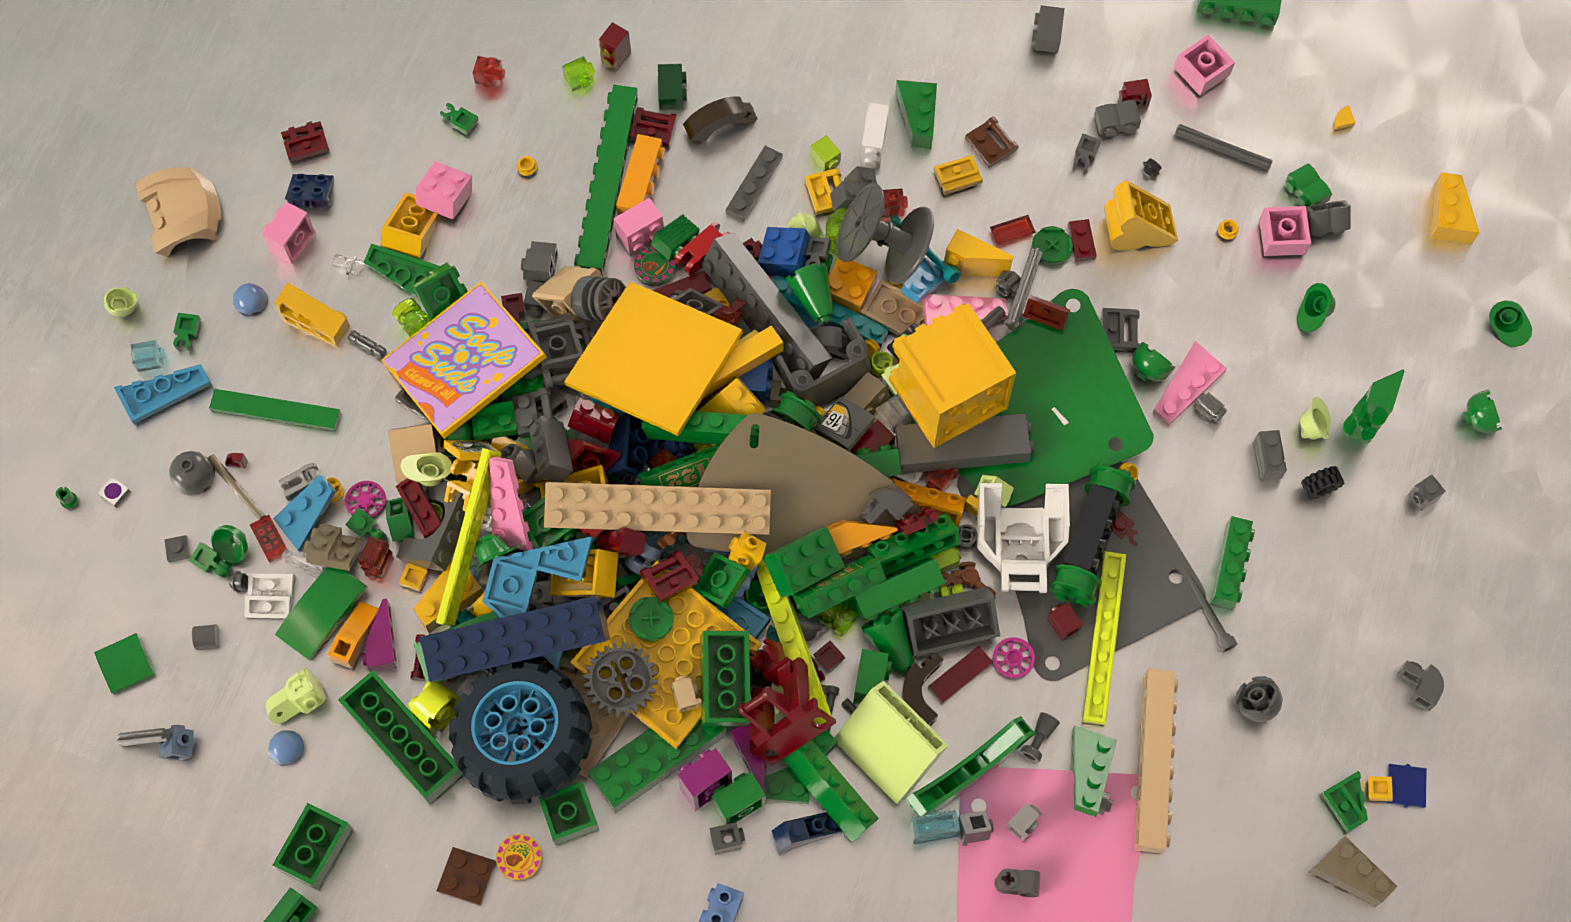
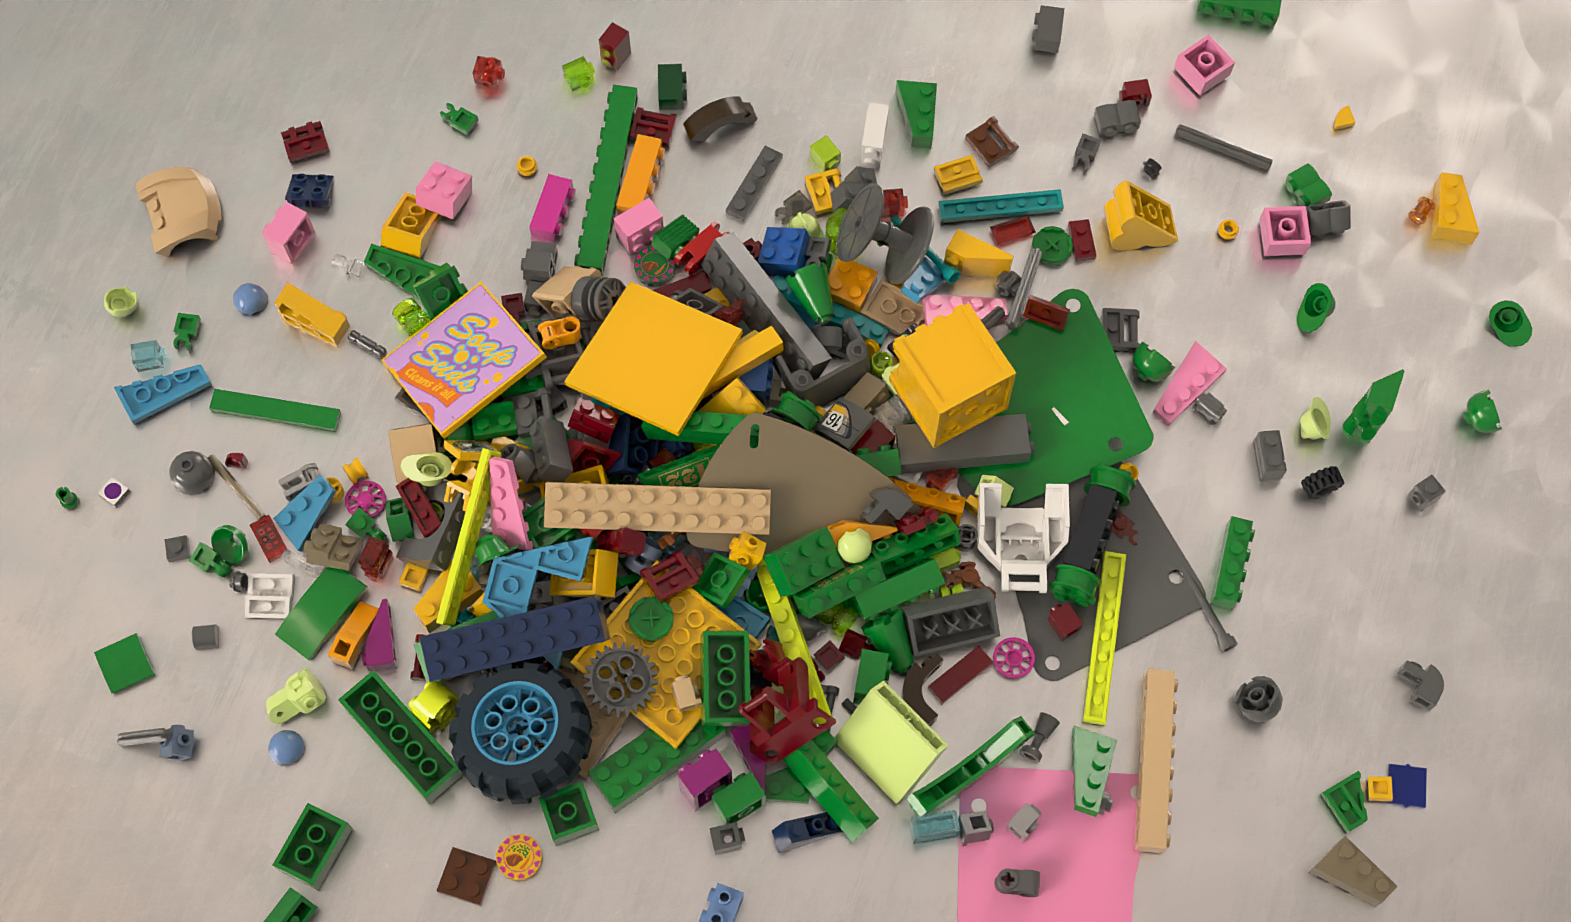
none -> yellow wheel [342,457,368,484]
none -> dark pink brick [529,174,576,242]
none -> light orange piece [538,317,581,349]
none -> clear smoke plate [775,190,812,225]
none -> yellowish green hair [838,528,872,563]
none -> dark red plate [839,629,878,659]
none -> teal plate [938,189,1064,223]
none -> clear orange bush [1408,197,1435,224]

